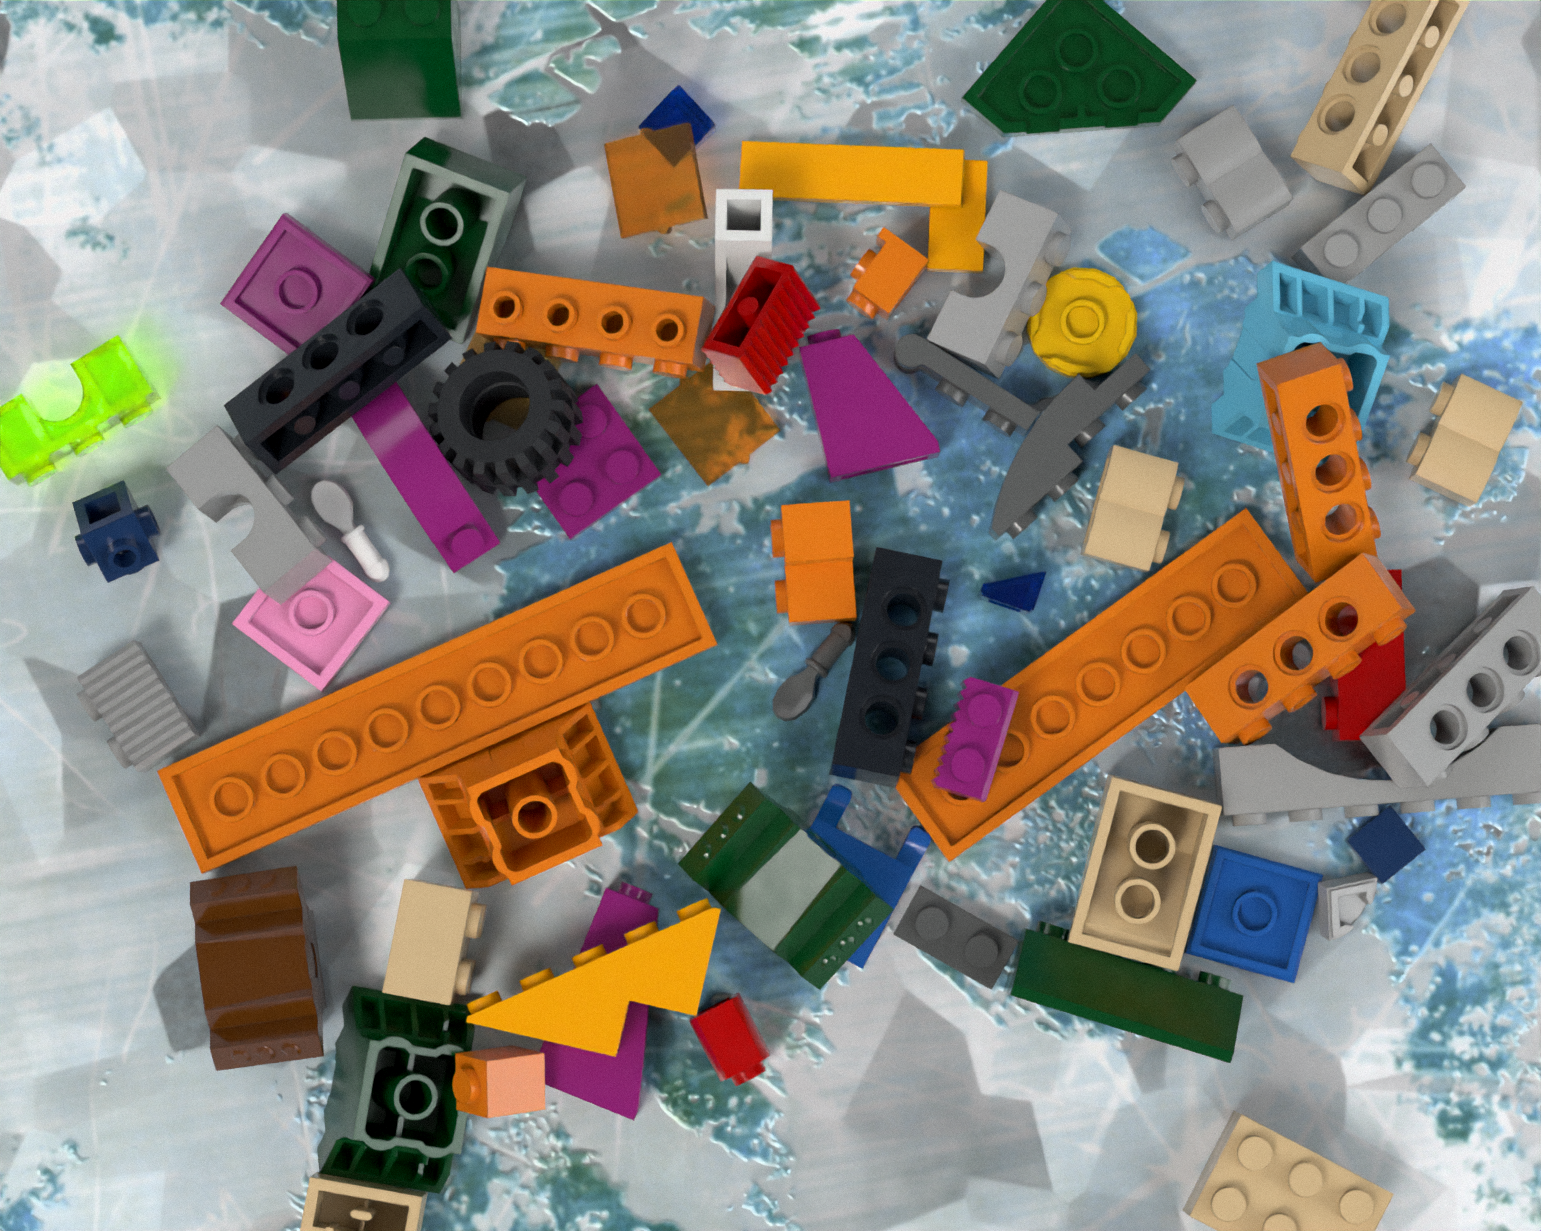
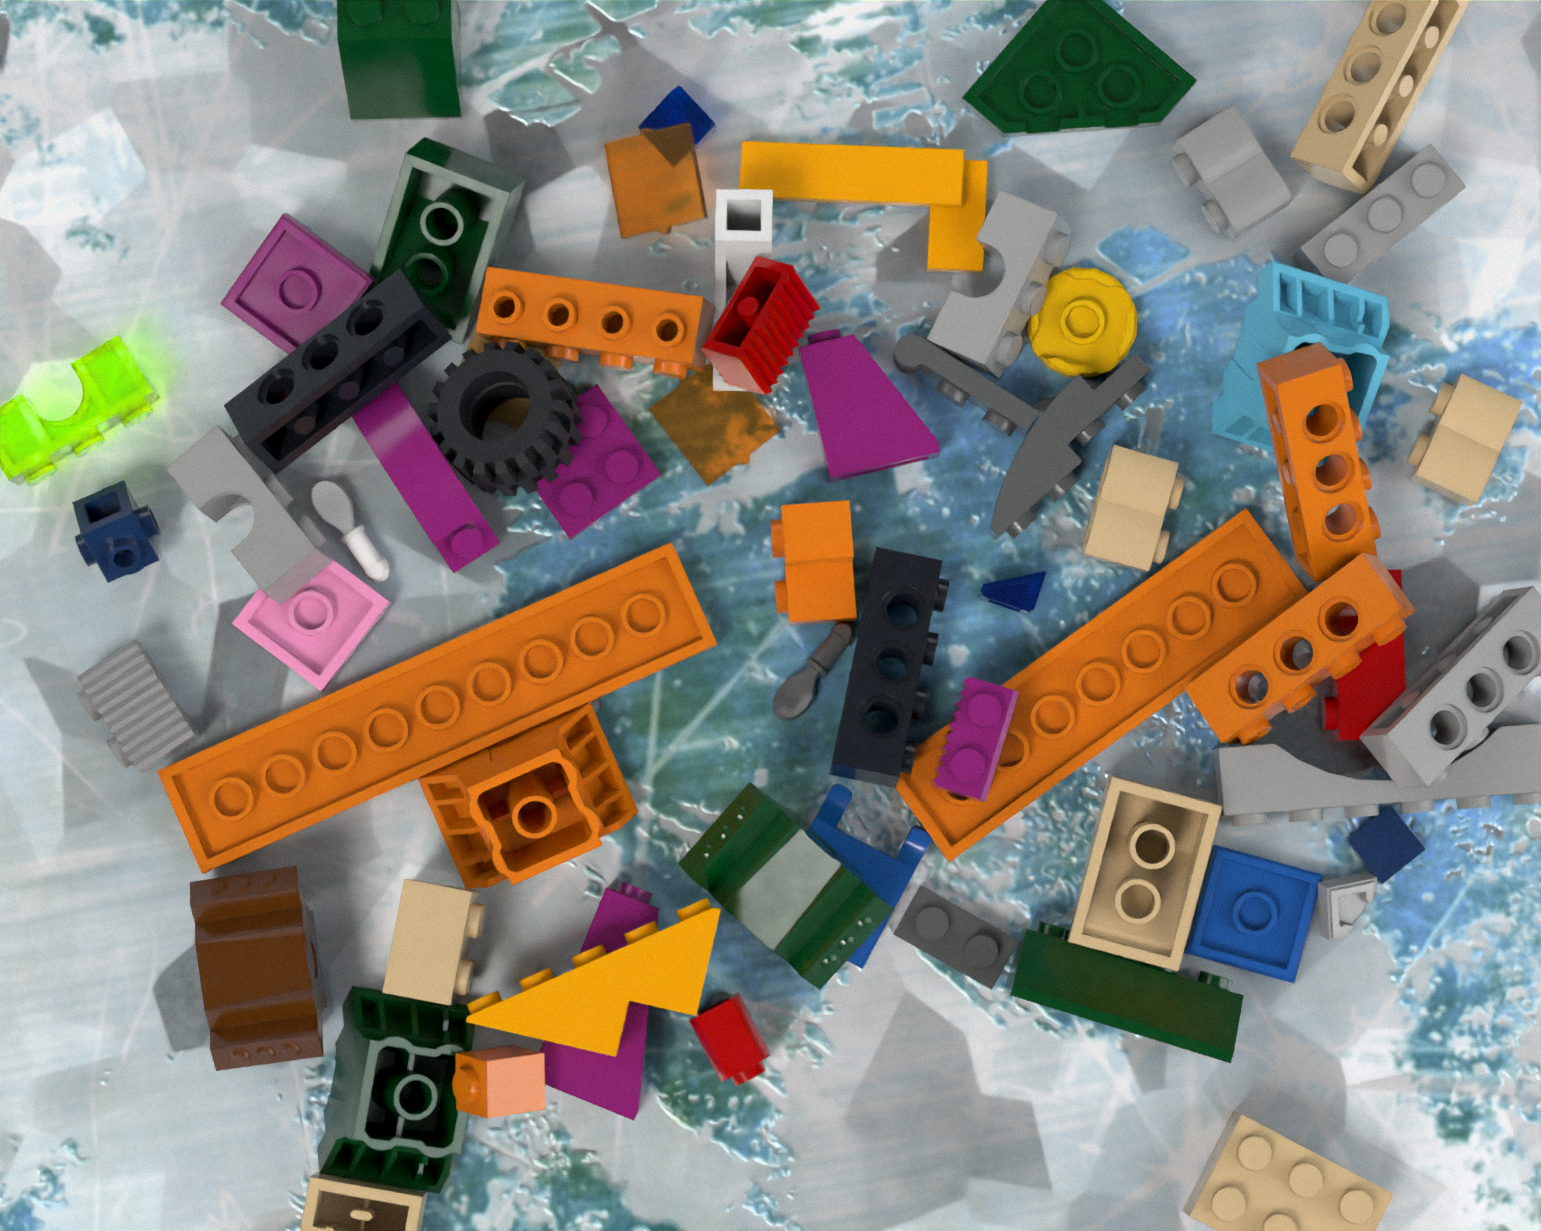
orange brick [846,227,929,321] -> none

